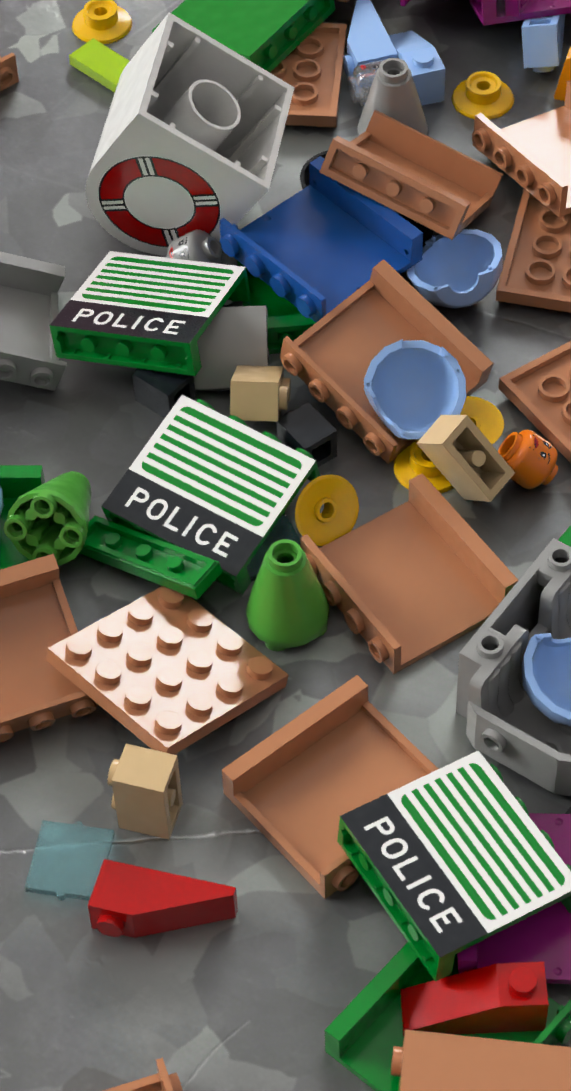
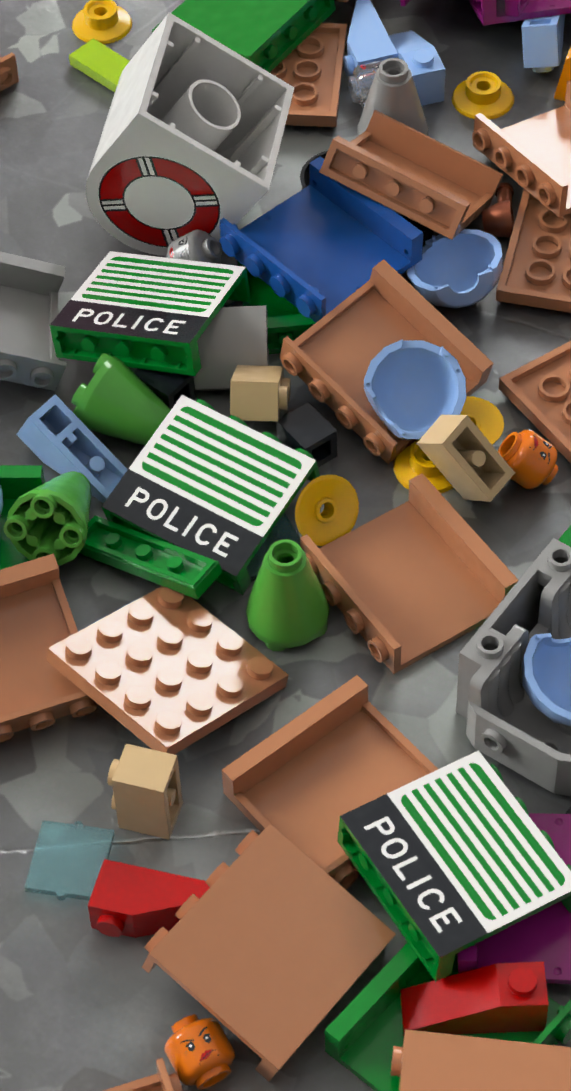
none -> light blue slope [16,394,128,503]
none -> bright green cone [71,353,171,446]
none -> nougat panel [142,823,396,1082]
none -> orange head [164,1014,235,1090]
none -> copper bar [482,182,515,238]

